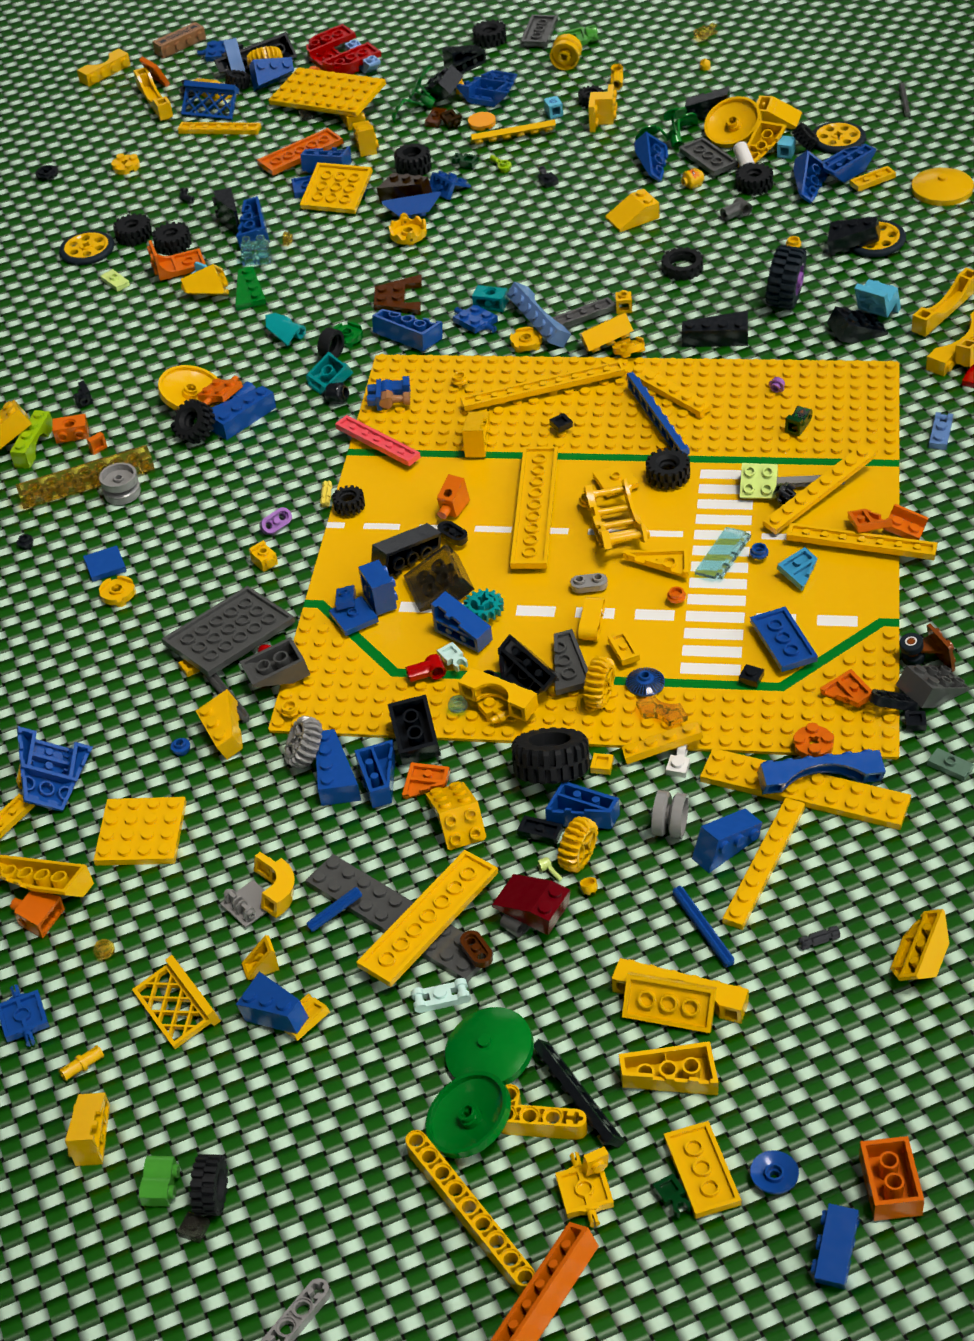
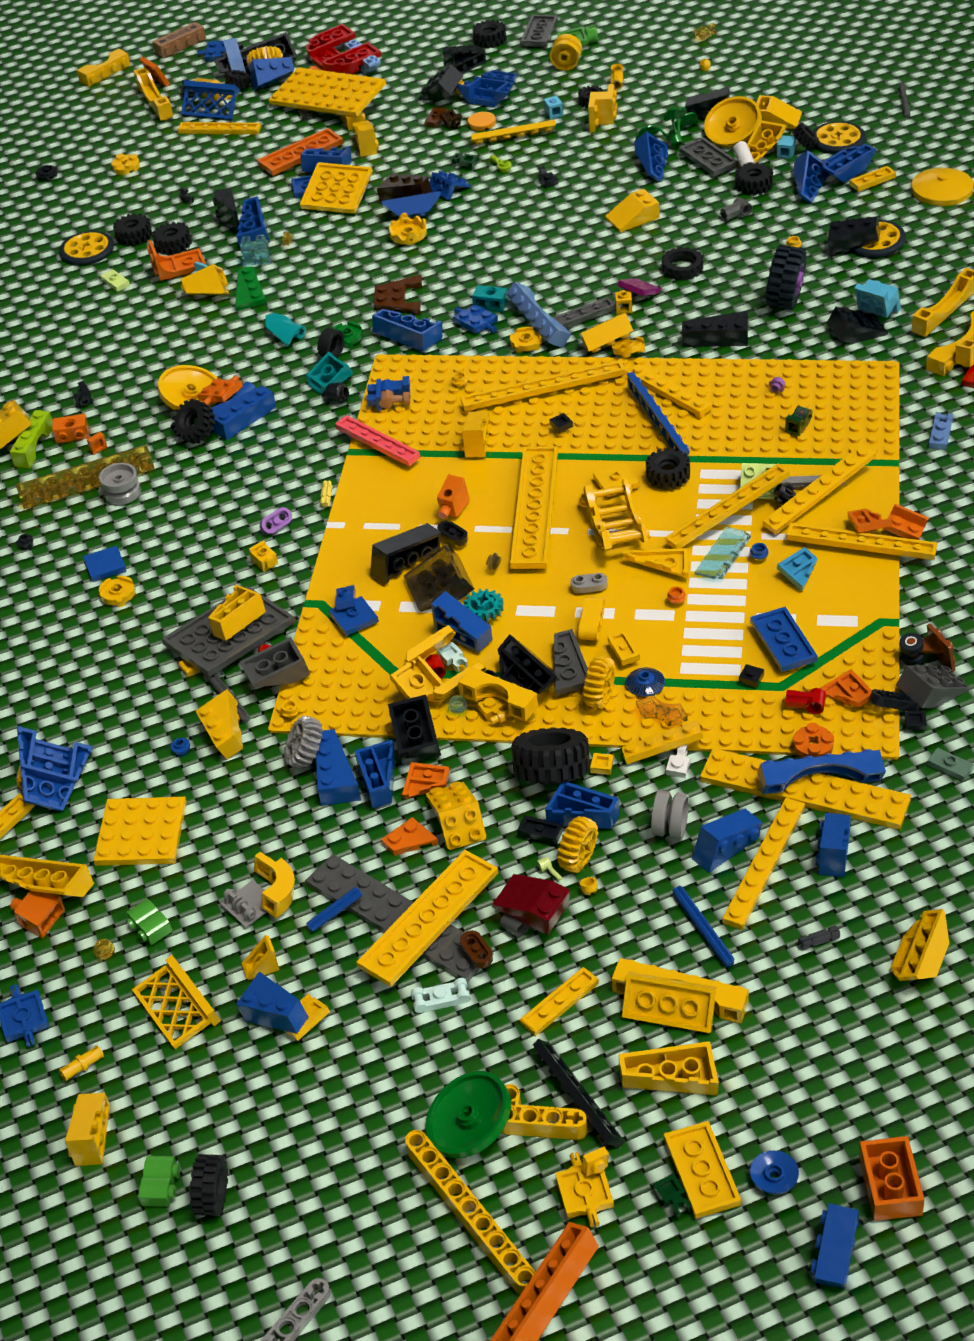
clear smoke plate [177,1212,211,1243] -> none
black tyre [332,485,365,516] -> none
blue brick [358,559,398,616] -> none
green plant [392,65,436,122] -> none
black tyre [394,143,432,176] -> none
green dish [445,1007,534,1085] -> none
yellow head [681,168,704,189] -> none
none -> bright green brick [126,899,172,945]
none -> yellow wedge [208,585,266,641]
none -> orange wing [381,817,438,856]
none -> yellow plate [389,625,486,703]
none -> clear smoke plate [486,553,501,570]
none -> yellow tile [520,967,599,1037]
none -> magenta tile [617,278,661,296]
none -> yellow plate [665,463,791,549]
none -> red piece [785,688,827,715]
none -> blue wedge [815,813,851,878]

